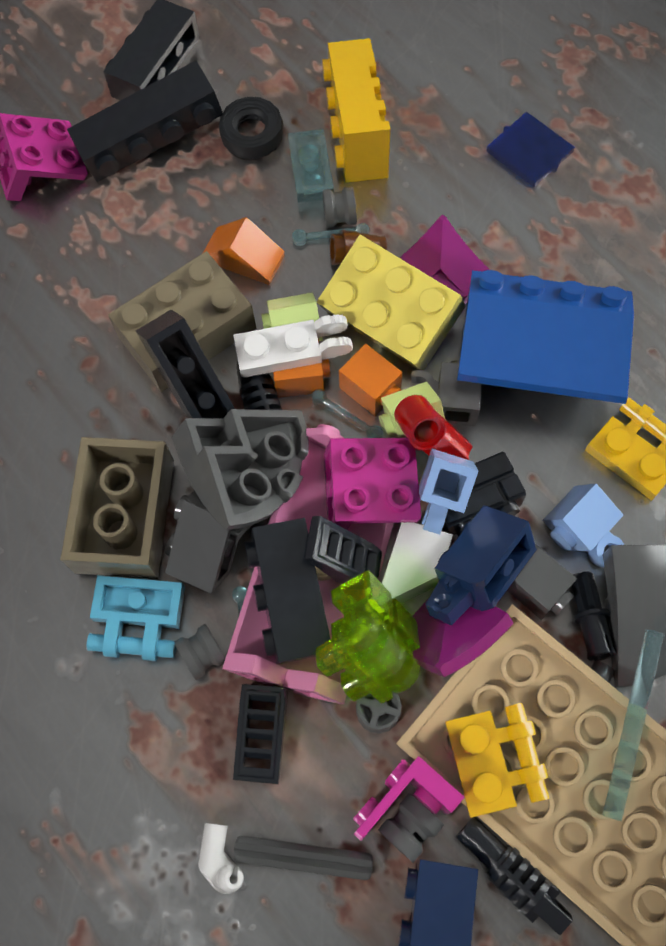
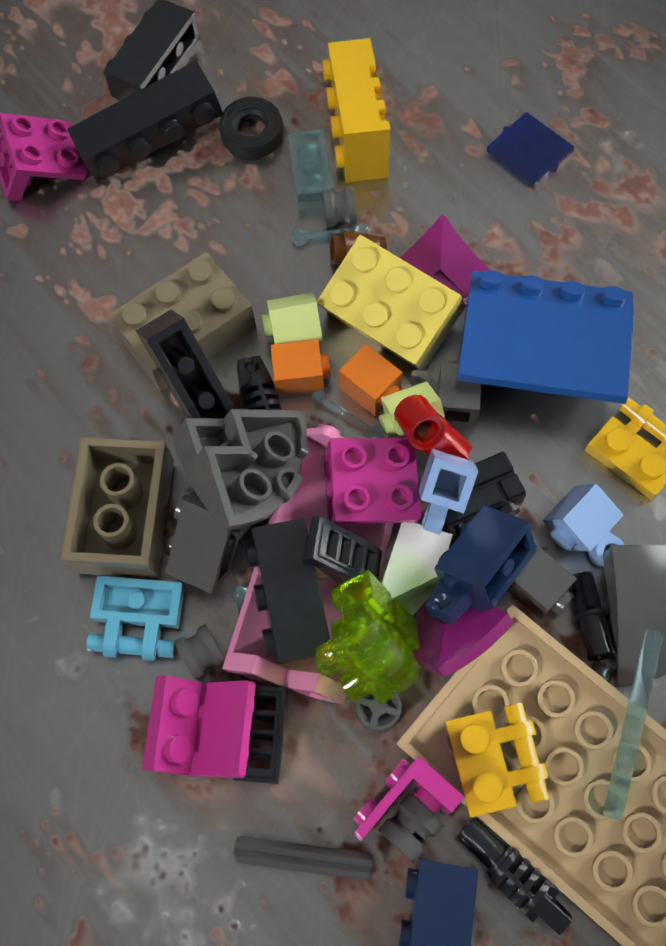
white arm [198,823,244,894] -> none
orange slope [202,217,285,285] -> none
white hinge [233,314,353,377] -> none
none -> dark pink bracket [142,675,256,778]

